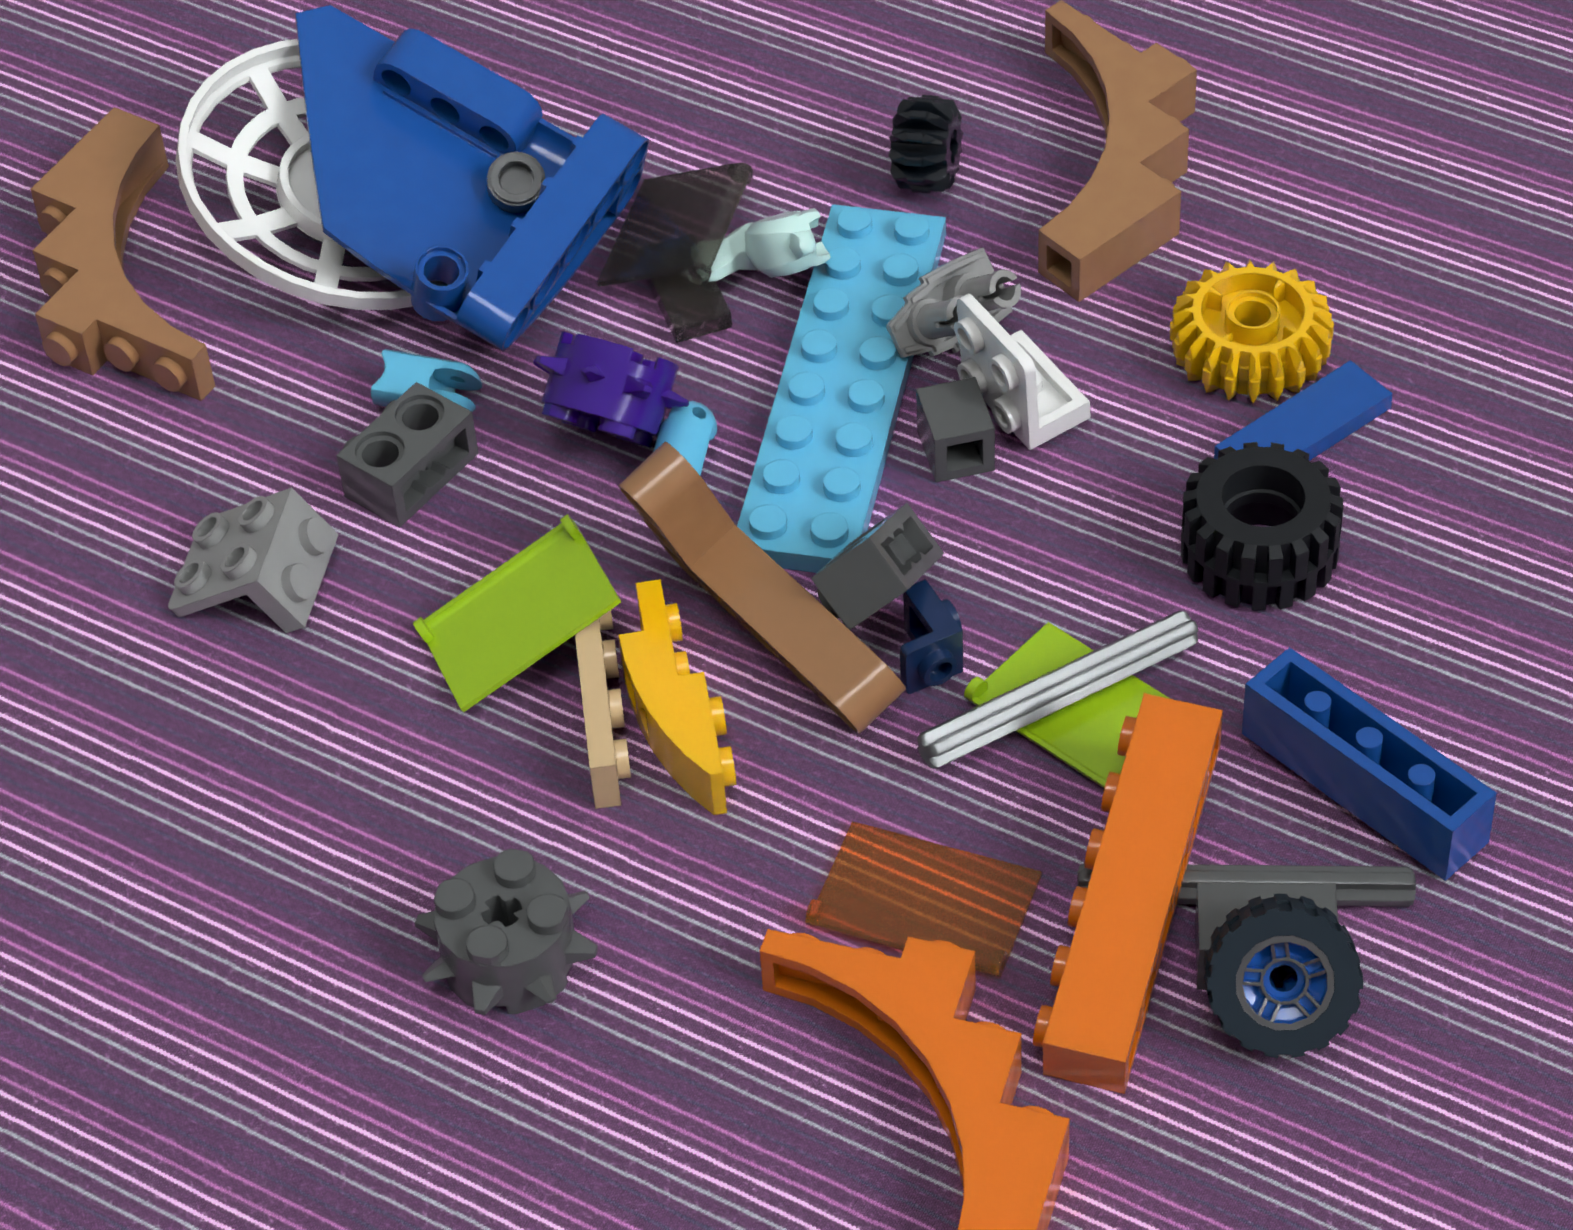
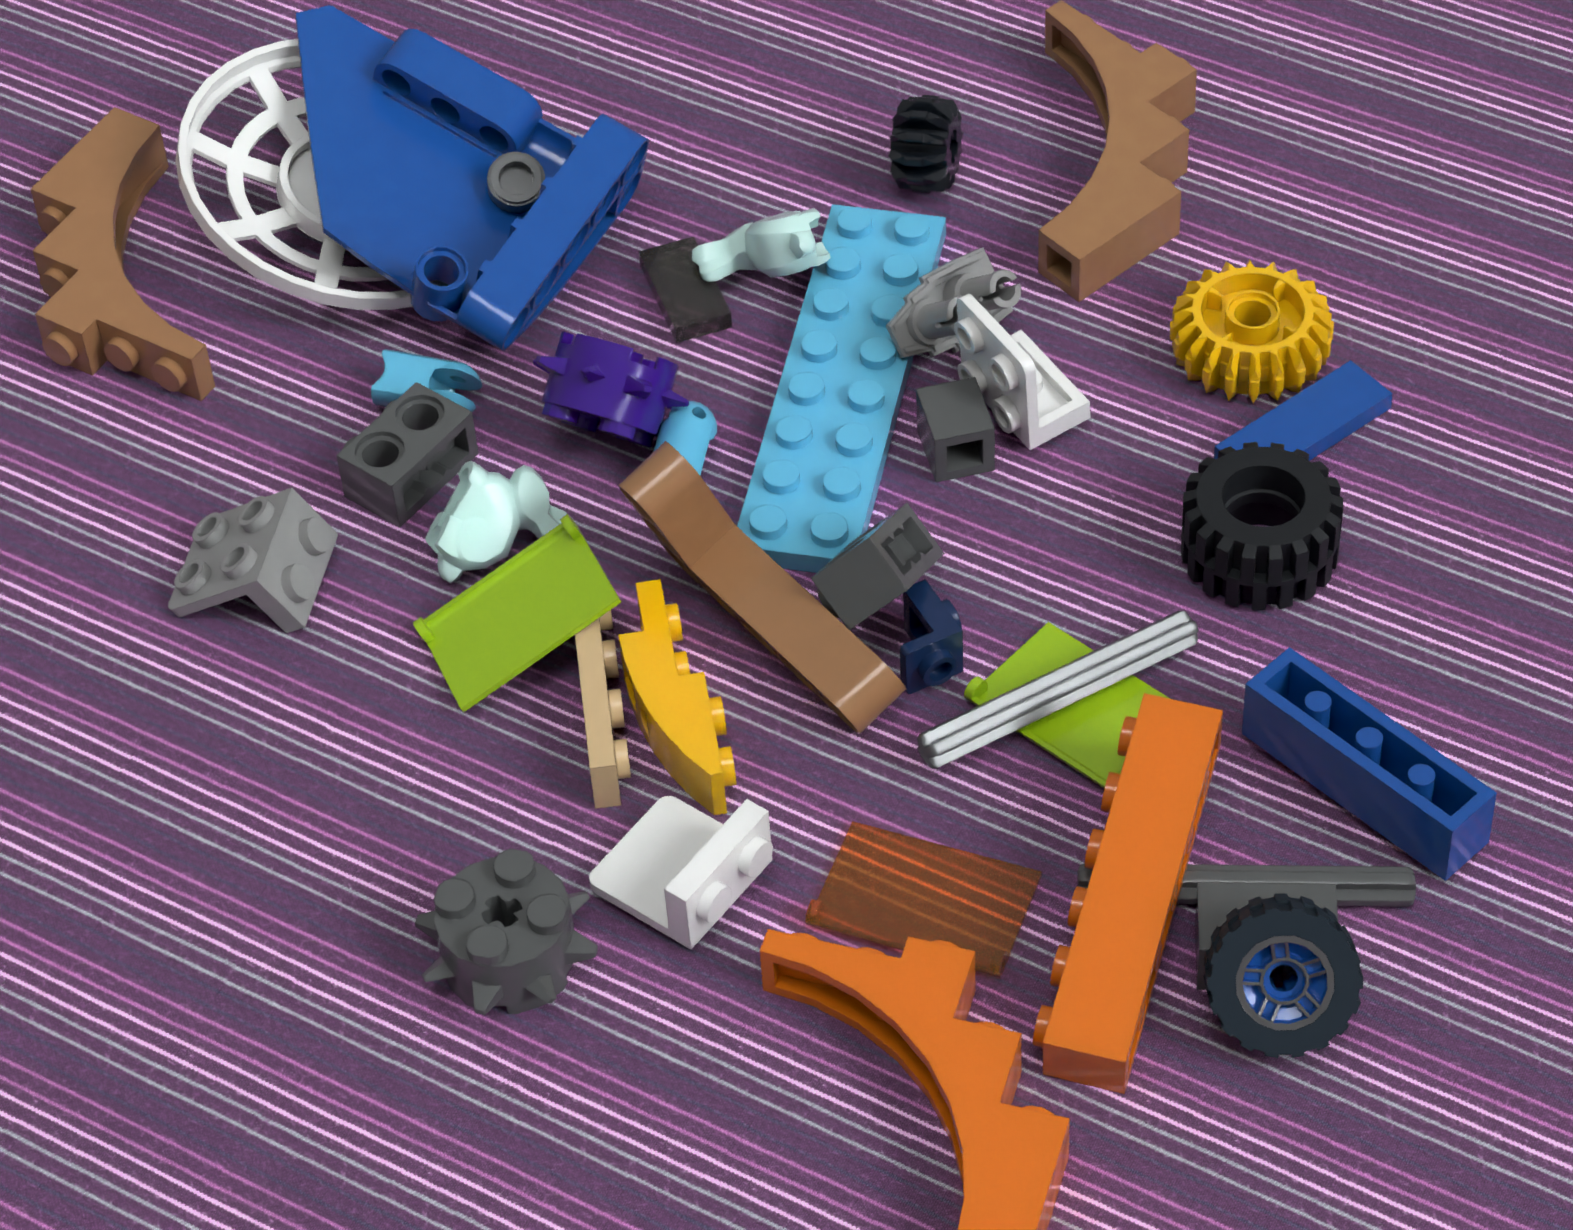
clear smoke piece [597,162,754,287] -> none
none -> light aqua animal [425,460,575,583]
none -> white bracket [589,796,773,950]

